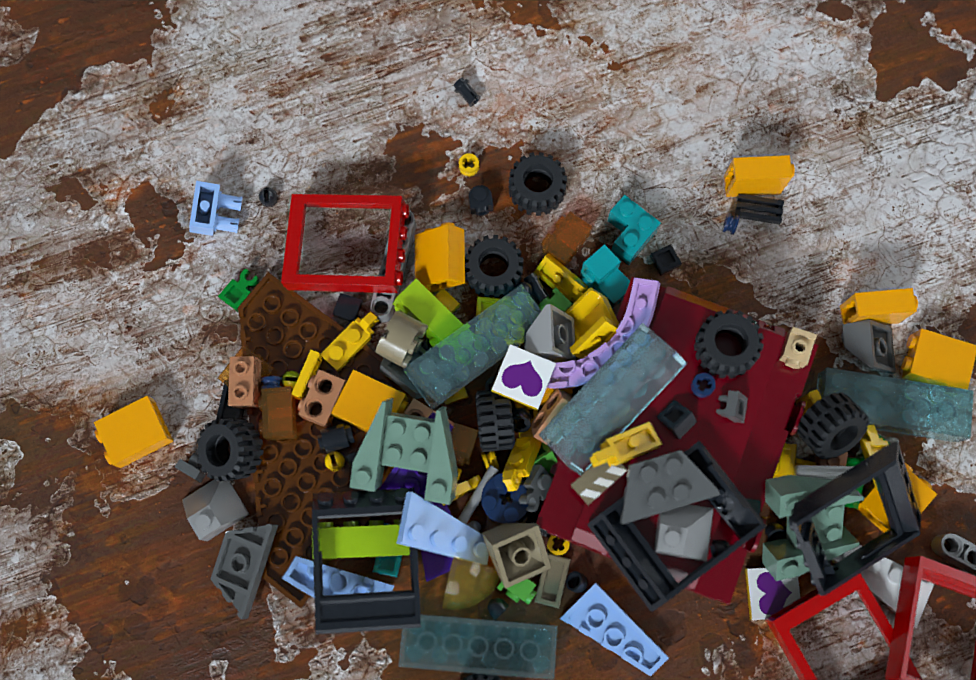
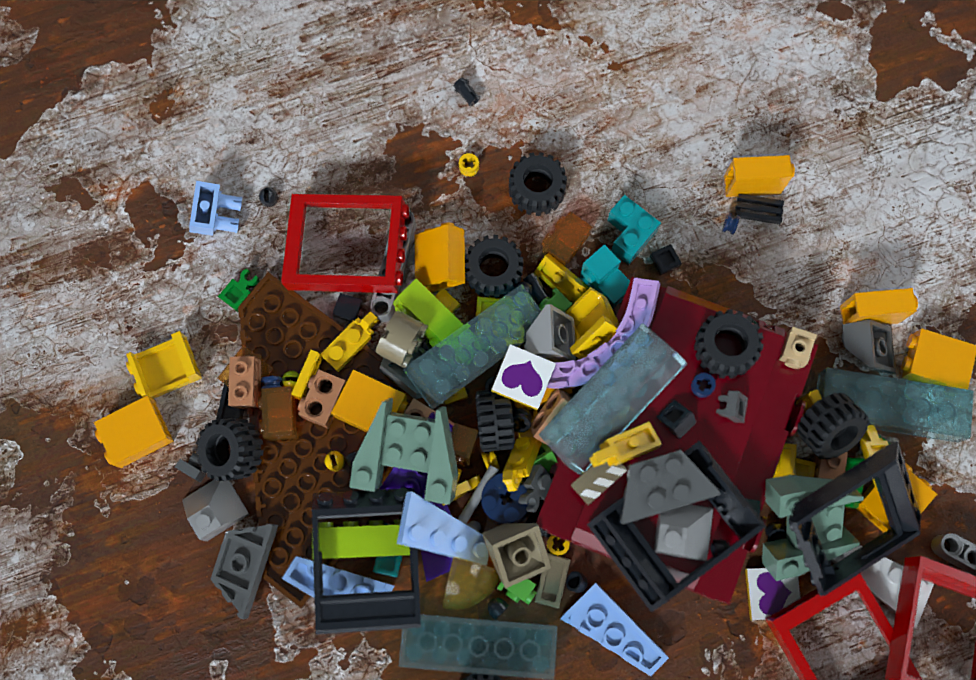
black brick [317,423,355,453] -> none
black plate [469,185,493,216] -> none
white axle [794,465,854,479] -> none
none -> yellow panel [126,331,202,399]

